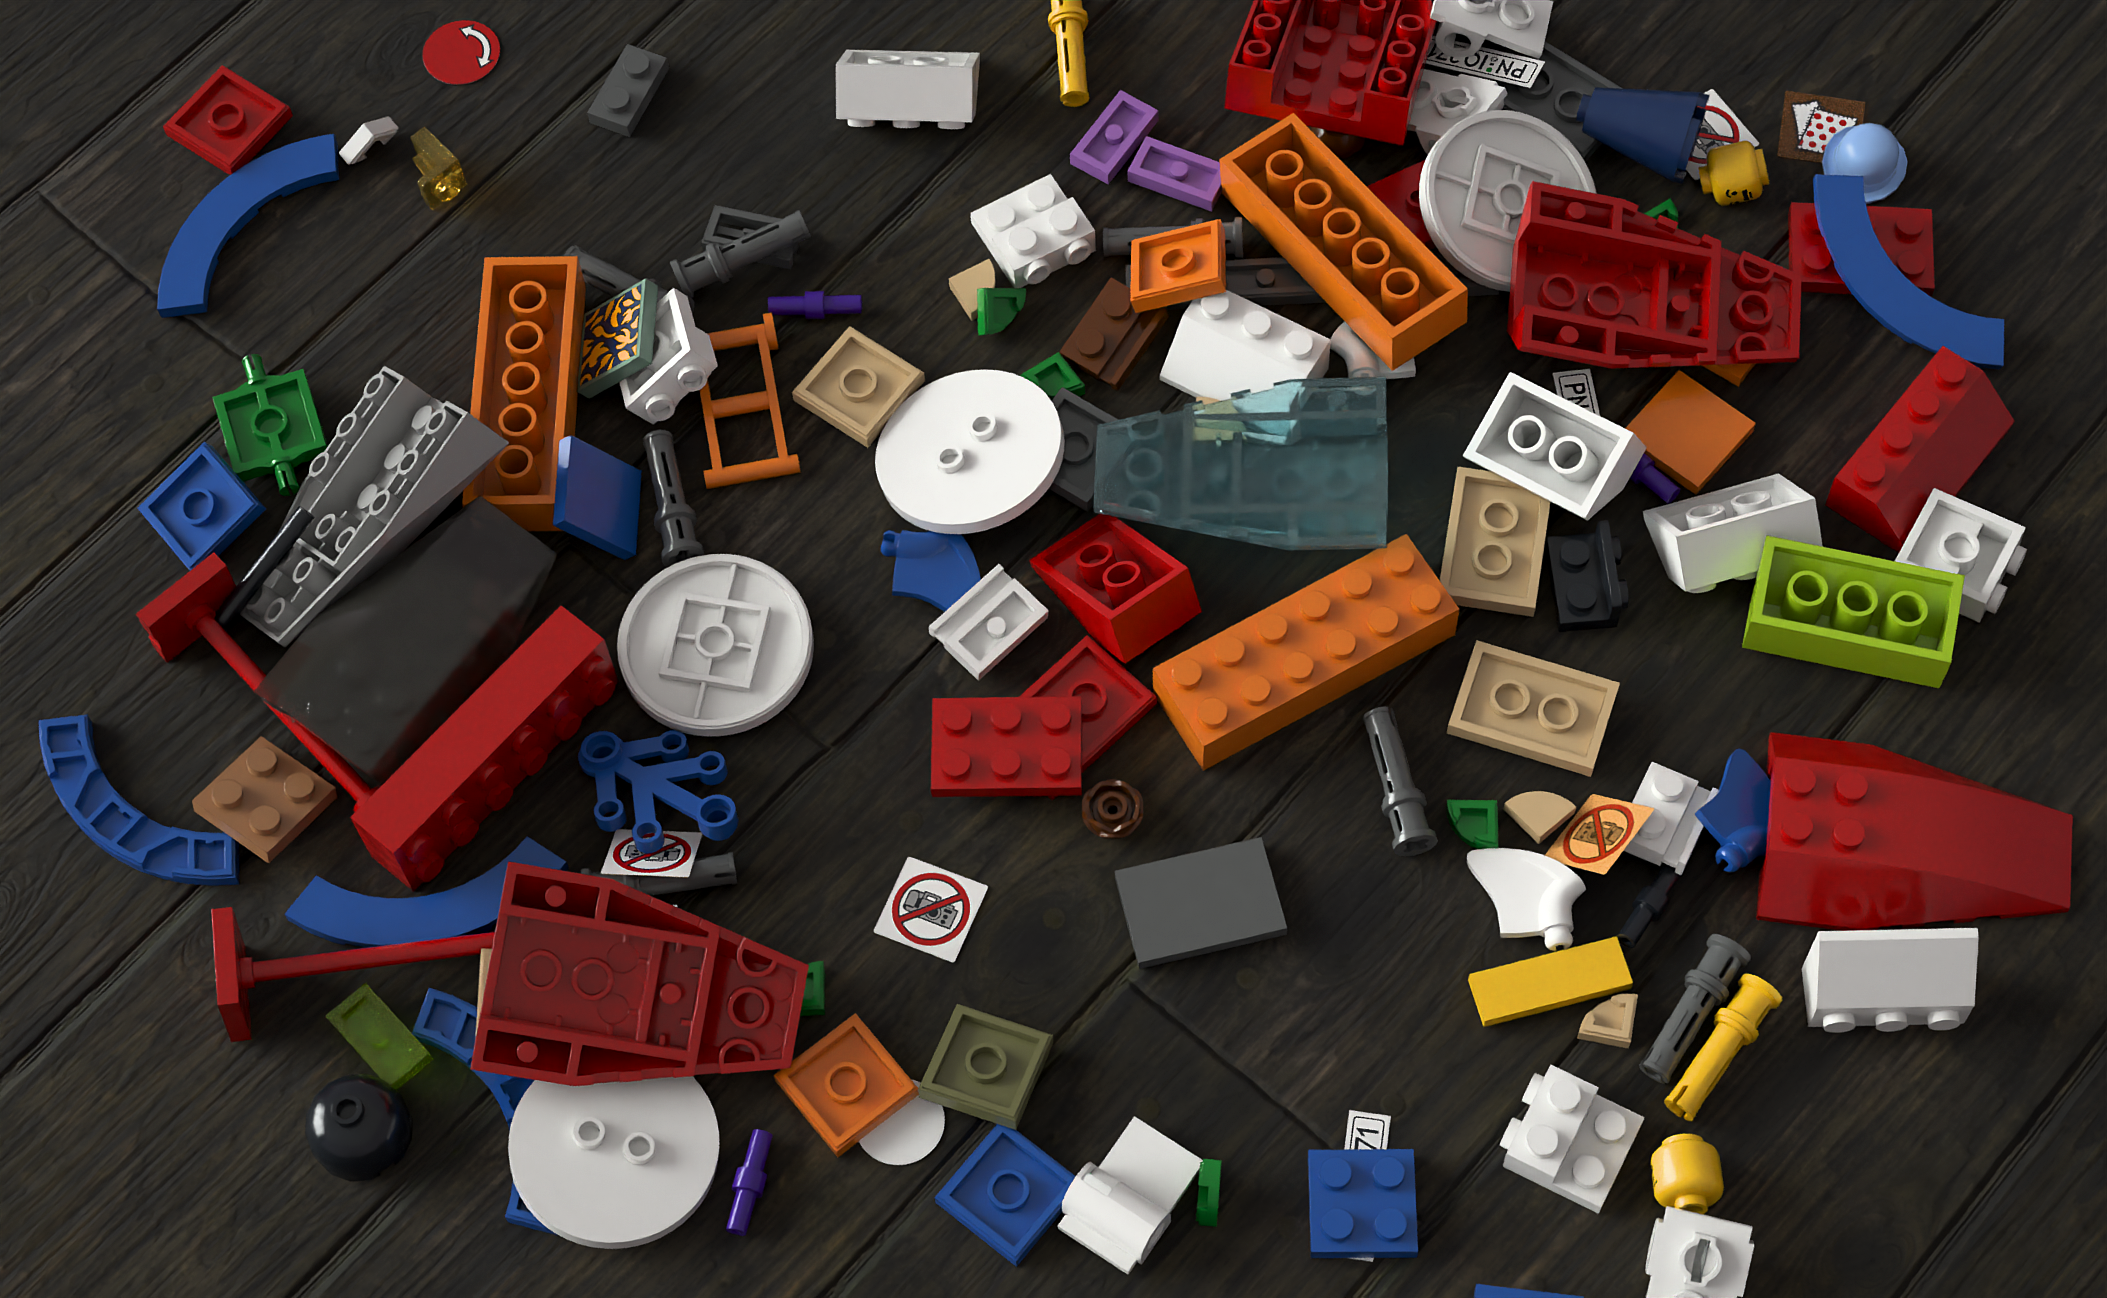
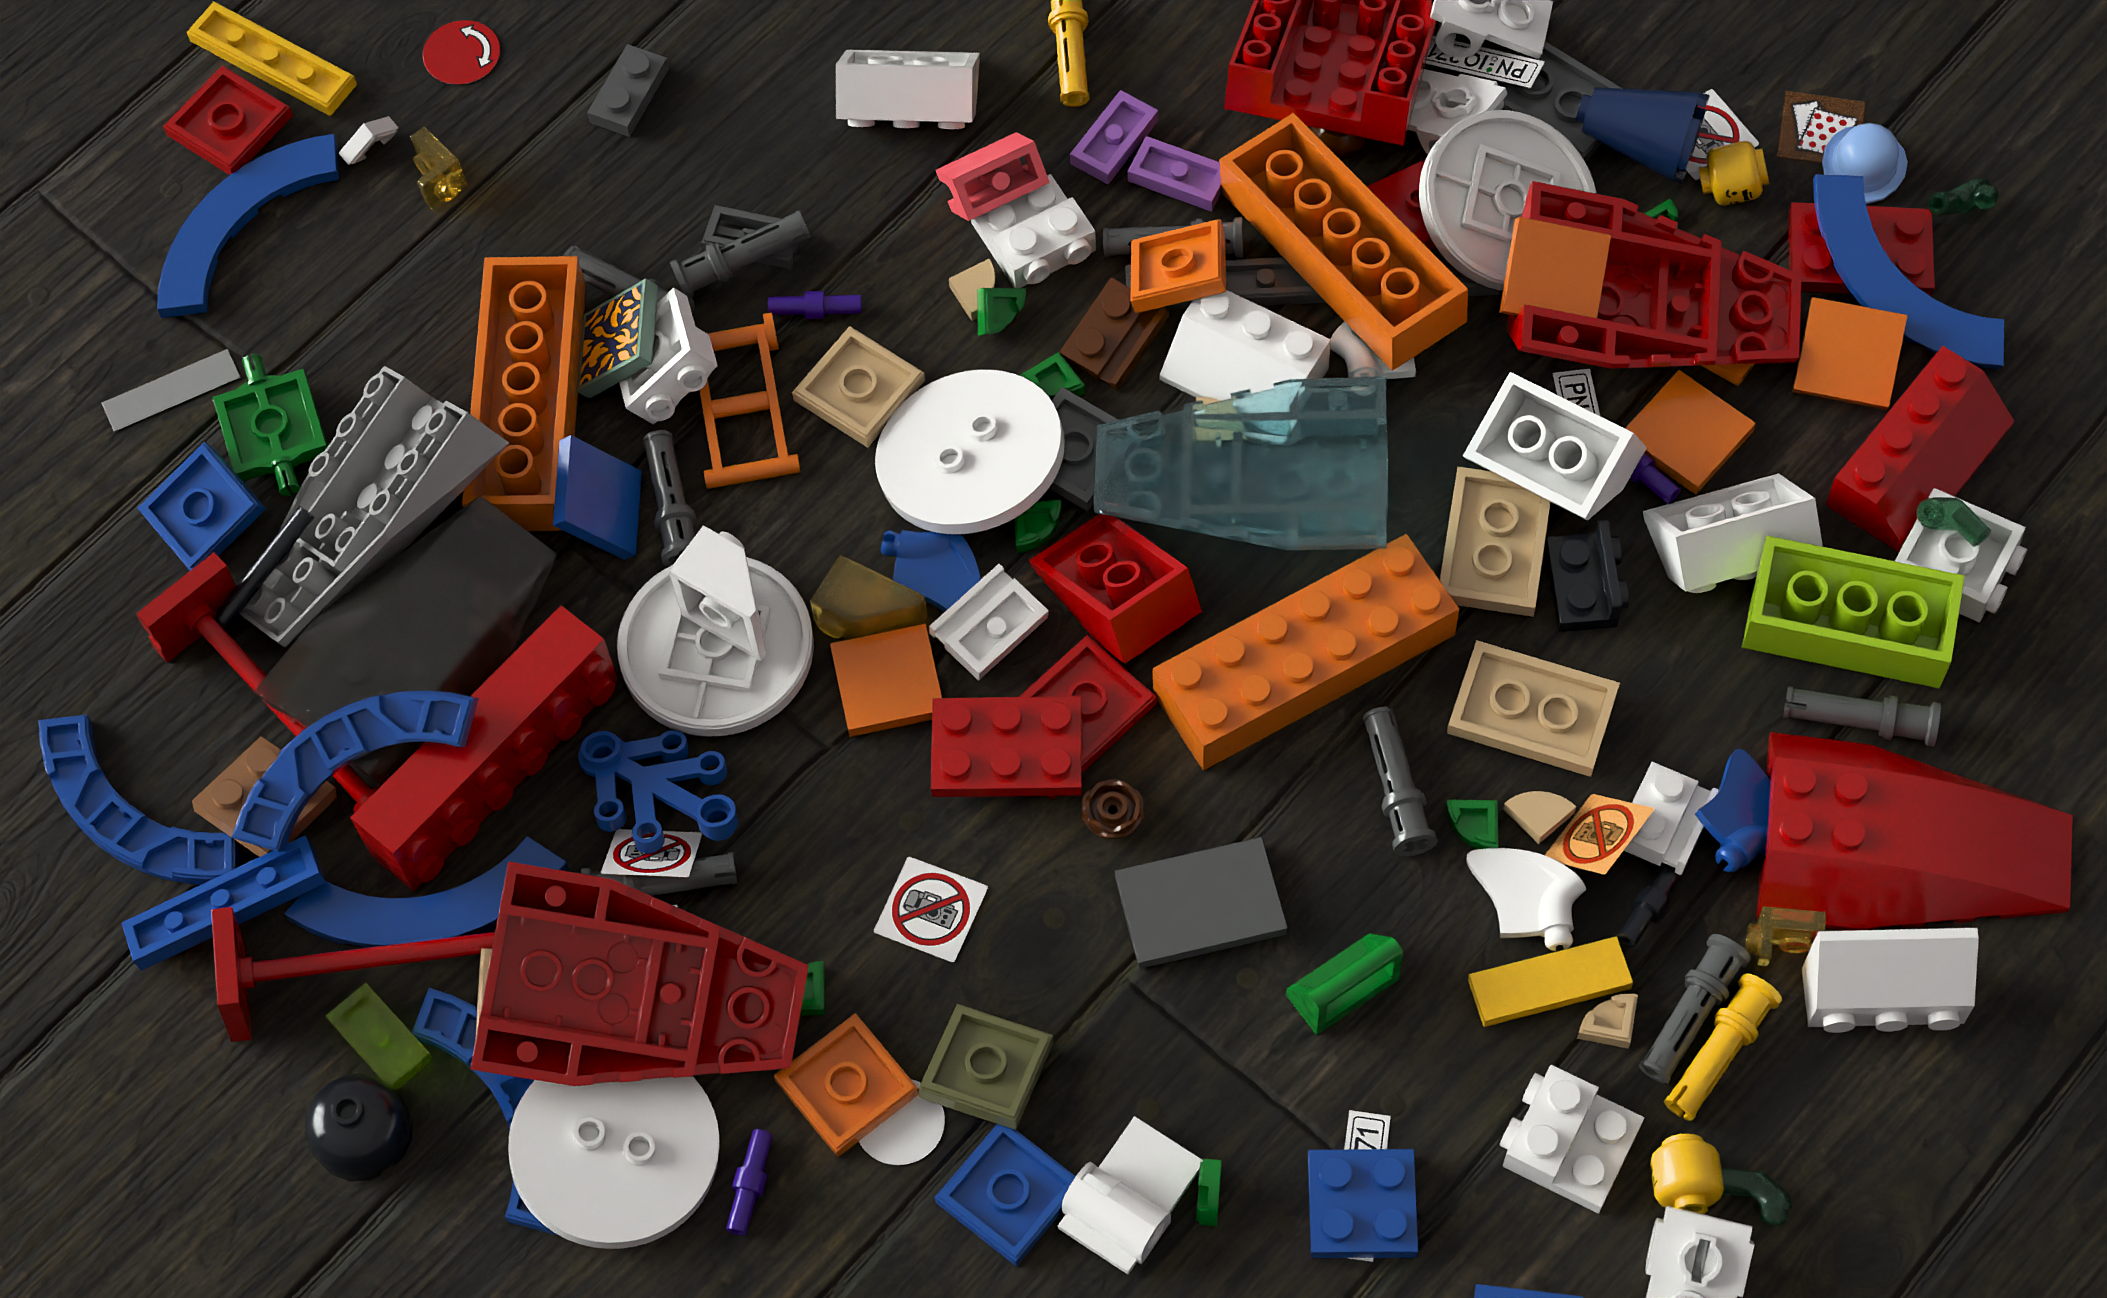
none -> light grey sticker [102,349,241,432]
none -> blue plate [121,835,326,971]
none -> yellow tile [186,1,357,117]
none -> blue tile [231,690,479,852]
none -> white slope [669,525,767,661]
none -> clear yellow slope [810,555,928,639]
none -> orange tile [830,624,942,737]
none -> coral brick [935,132,1050,221]
none -> green tile [1014,500,1061,554]
none -> green tile [1286,933,1403,1035]
none -> orange tile [1499,217,1611,318]
none -> clear green arm [1721,1168,1792,1225]
none -> clear yellow bracket [1746,906,1826,972]
none -> dark grey pin [1783,686,1941,747]
none -> orange tile [1792,297,1908,410]
none -> clear green arm [1916,497,1991,547]
none -> clear green arm [1928,178,1999,215]

